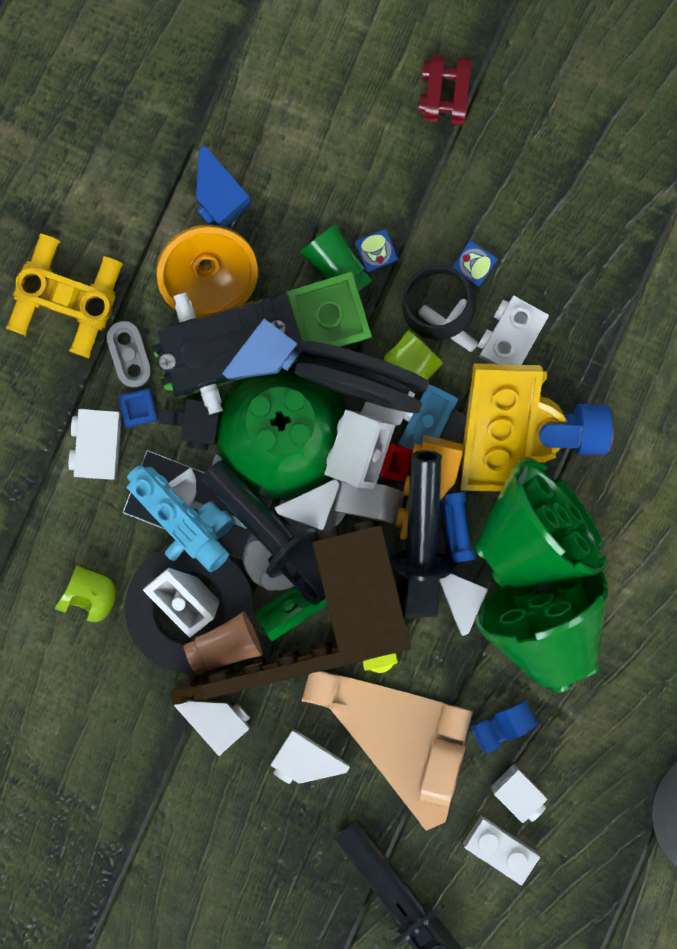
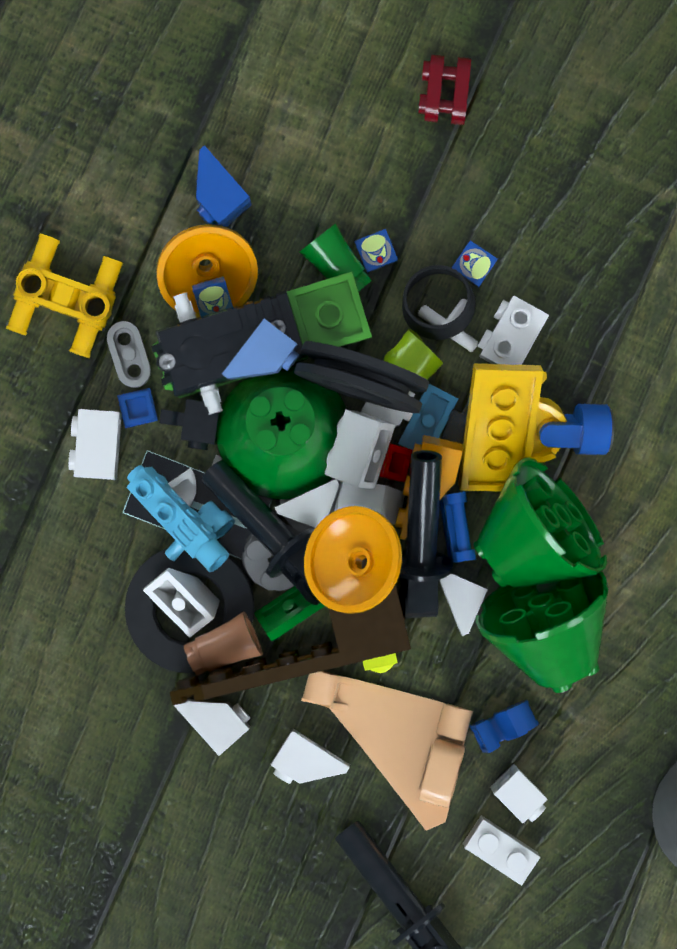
lime helmet [55,566,116,622] -> none
none -> tile [192,276,233,317]
none -> light orange dish [304,506,402,614]

